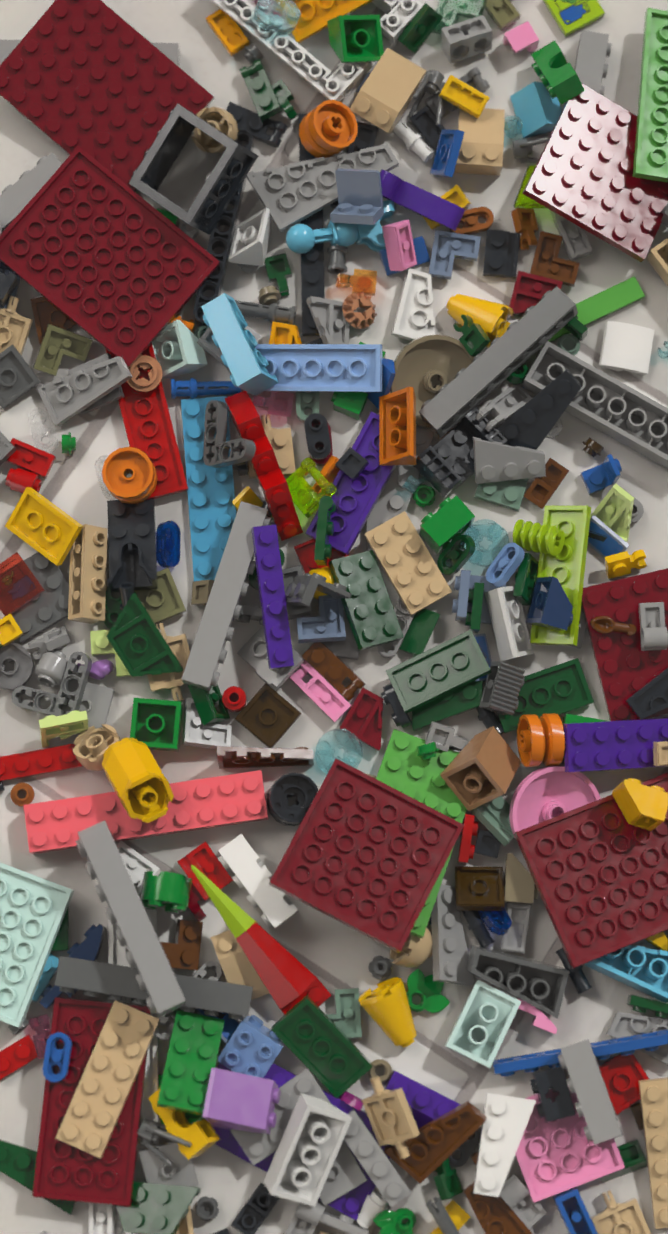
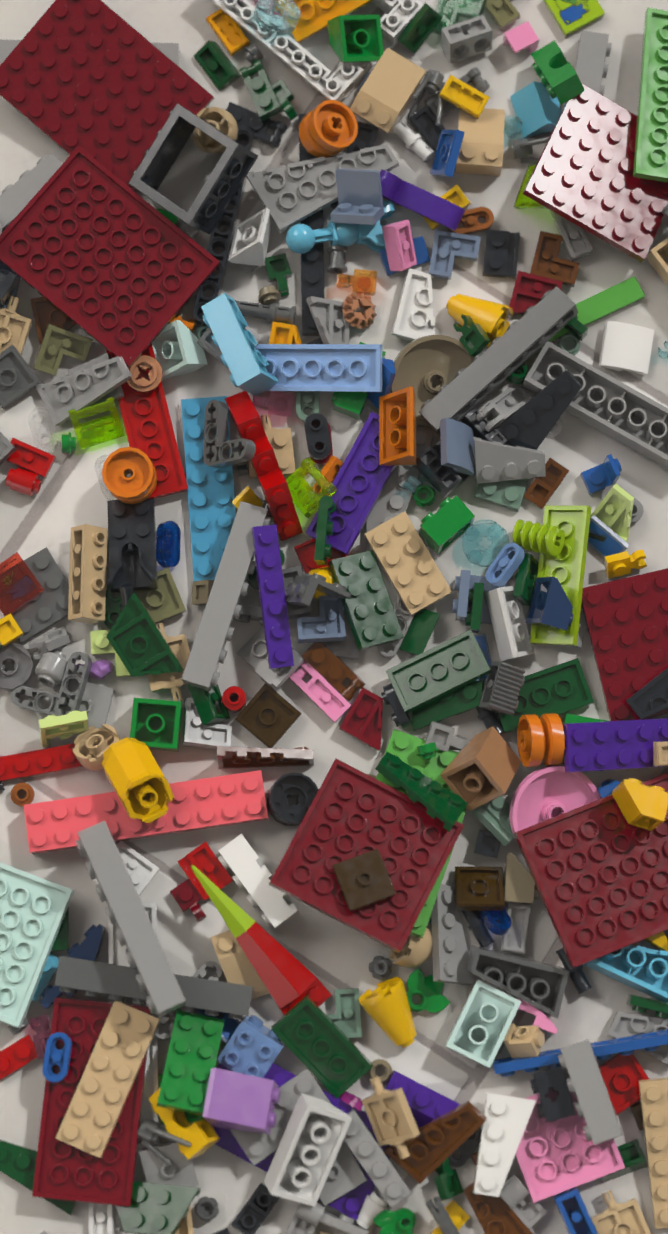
yellow plate [5,487,83,566] -> none
green brick [140,871,192,914] -> none
reddish brown plate [160,919,203,970] -> none
blue pin [171,378,241,399] -> none
clear light blue plate [315,728,363,774] -> none
black plate [335,447,369,481] -> none
dark green plate [437,535,475,575] -> none
red plate [457,814,478,864] -> none
dark orange plate [511,208,539,250] -> none
dark brown plate [582,437,604,457] -> none
reddish brown piece [591,616,637,636] -> none
light grey plate [639,602,668,651] -> none
none -> clear neon green plate [68,397,125,449]
none -> dark green slope [193,41,241,91]
none -> dark brown plate [332,849,396,912]
none -> dark green wing [375,752,468,832]
none -> sand blue slope [440,418,475,476]
none -> tan brick [503,1023,545,1058]
none -> blue tile [597,779,620,798]

